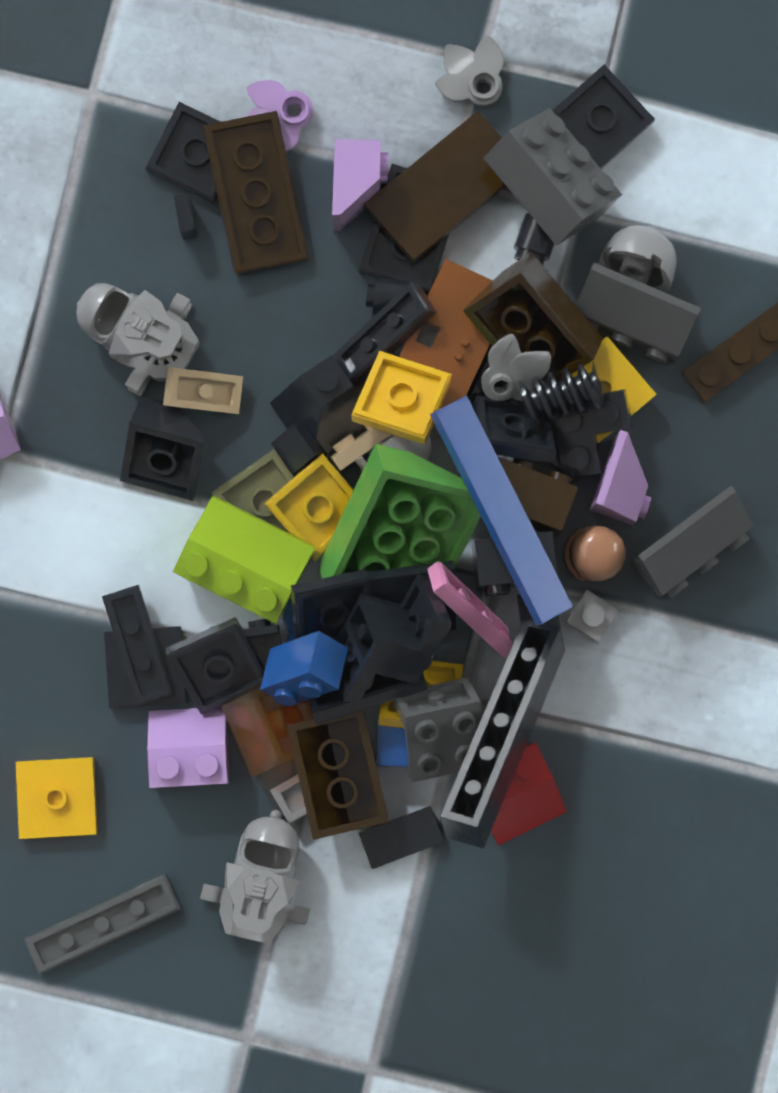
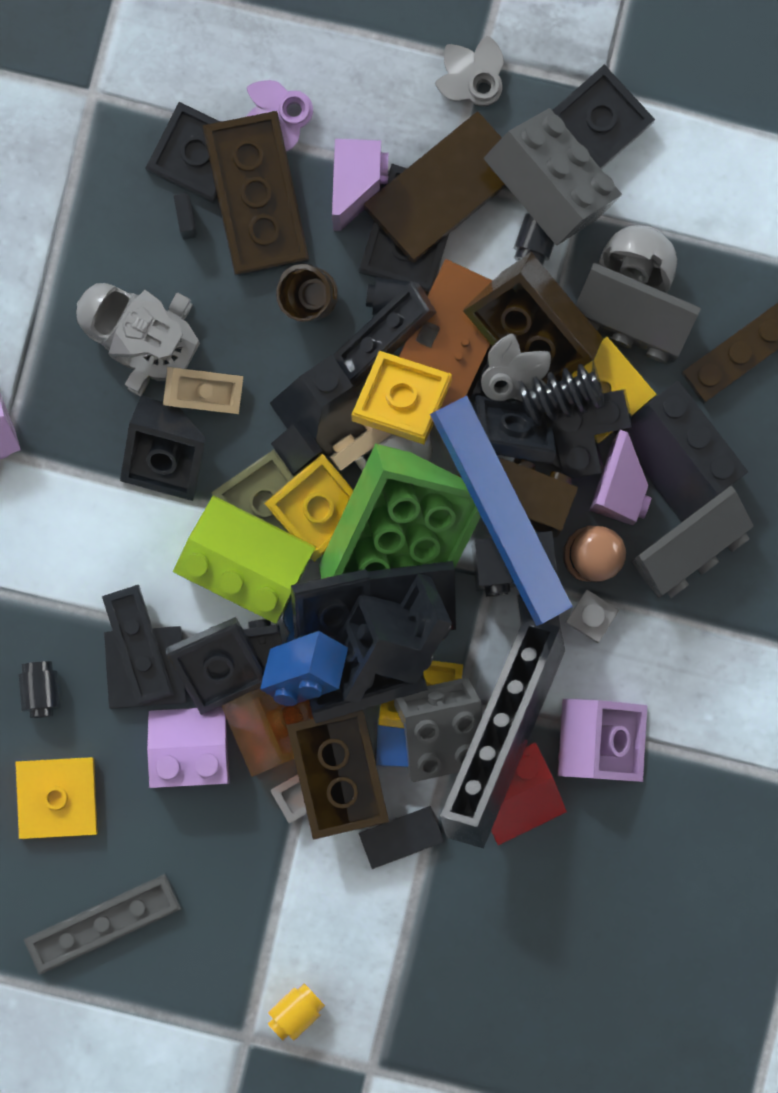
light grey helmet [200,810,310,944] -> none
bright pink tile [427,561,513,658] -> none
none -> black brick [18,661,60,718]
none -> yellow brick [267,983,325,1041]
none -> dark brown helmet [276,264,338,322]
none -> lavender slope [558,699,647,782]
none -> black slope [613,380,748,522]

